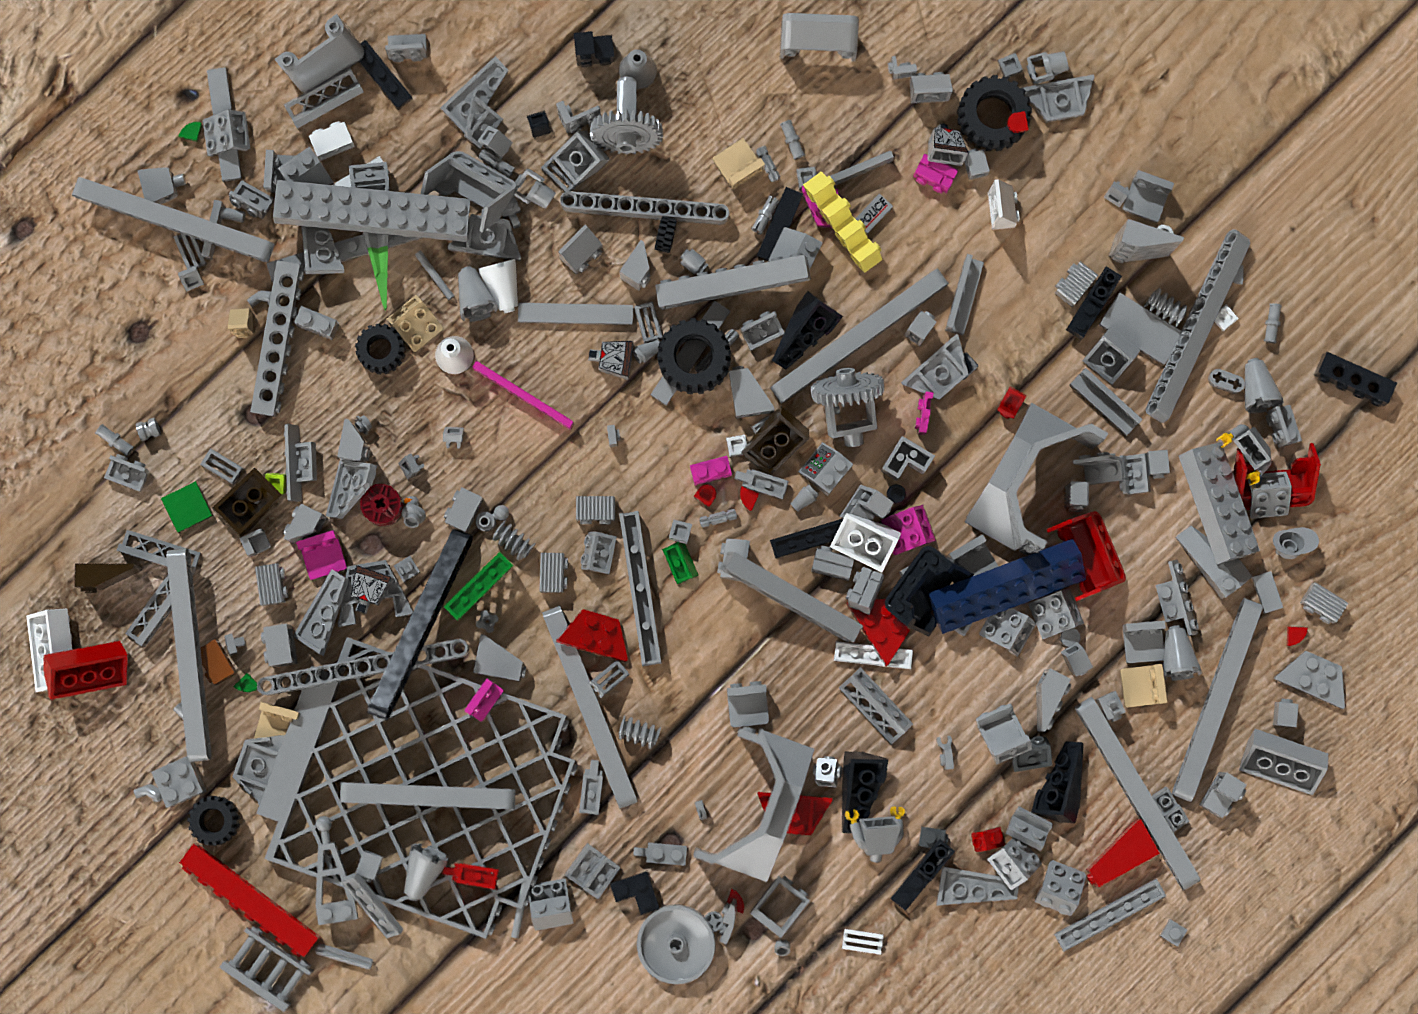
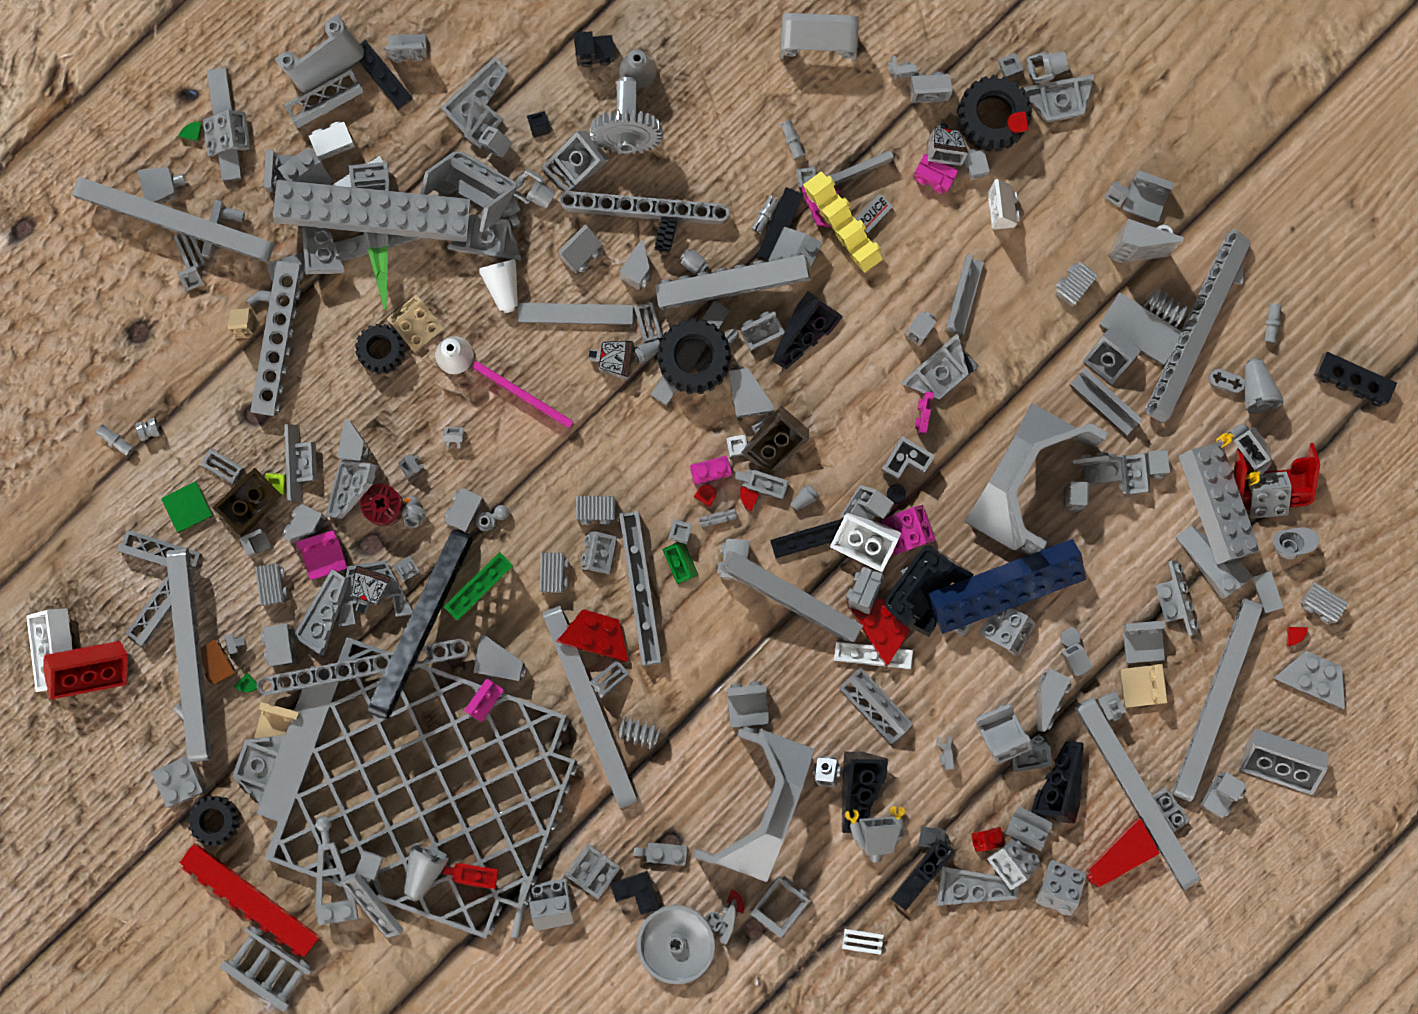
dark brown slope [74,563,142,593] -> none
light grey bracket [104,454,150,492] -> none
light grey arm [134,784,162,802] -> none
light grey bracket [229,180,275,219] -> none
light grey brick [294,306,339,340] -> none
light grey axle [316,944,373,970] -> none
light grey beam [340,782,516,809] -> none
light grey plate [355,415,372,435] -> none
light grey bar [415,251,454,301] -> none
light grey cone [458,266,498,322] -> none
light grey plate [476,610,498,633] -> none
light grey axle [479,149,516,178] -> none
light grey piece [492,520,536,561] -> none
light grey bracket [556,101,601,134] -> none
light grey hinge [579,760,603,815] -> none
light grey plate [607,425,620,447] -> none
light grey tile [695,800,708,820] -> none
tan bracket [713,138,765,190] -> none
light grey axle [756,146,780,182] -> none
red wing [757,792,833,836] -> none
light grey beam [770,268,949,404] -> none
light grey hinge [775,939,790,956] -> none
light grey slope [798,442,853,496] -> none
light grey piece [811,368,884,447] -> none
light grey brick [811,546,854,581] -> none
light grey bracket [947,534,999,576] -> none
red bracket [997,386,1027,419] -> none
light grey bracket [1029,588,1084,639] -> none
red windscreen [1046,511,1126,601] -> none
light grey tile [1054,879,1166,952] -> none
black slope [1066,266,1122,340] -> none
light grey plate [1160,919,1187,947] -> none
light grey cone [1163,625,1202,681] -> none
white tile [1214,304,1239,331] -> none
light grey bracket [1266,405,1302,448] -> none
light grey brick [1273,699,1299,728] -> none

